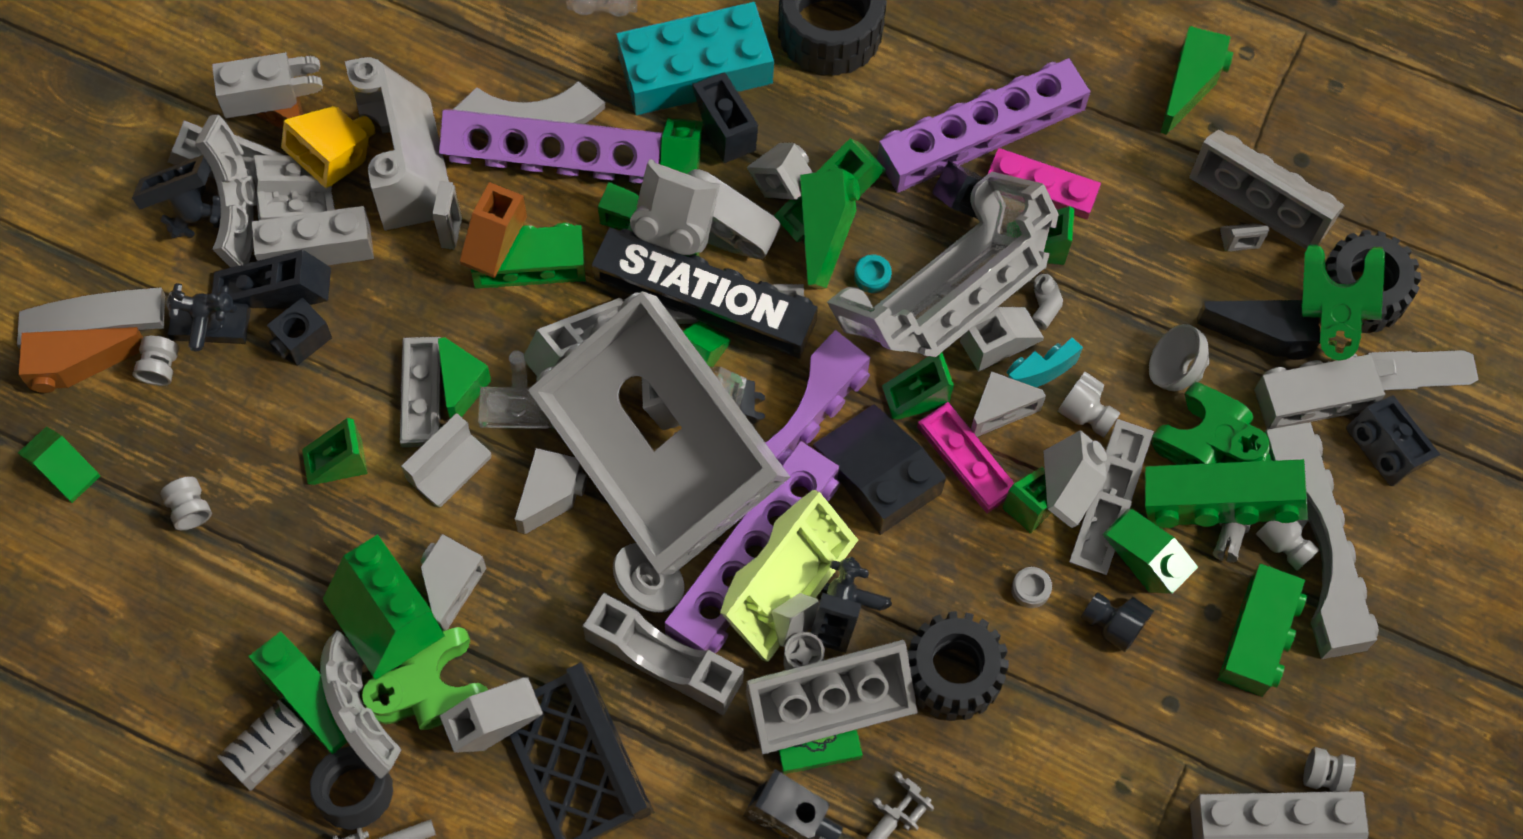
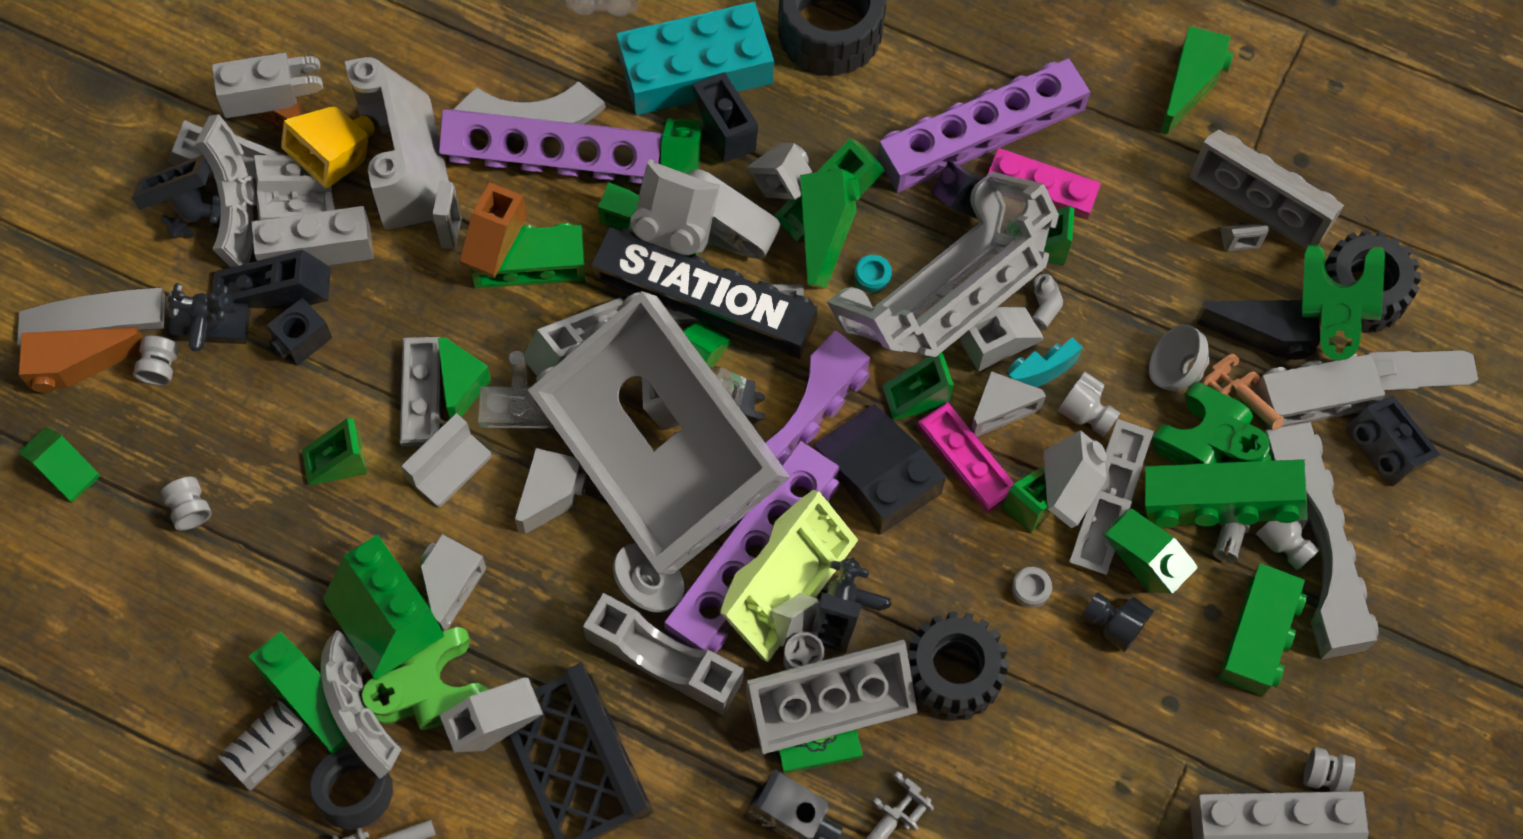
none -> nougat piece [1202,354,1284,430]

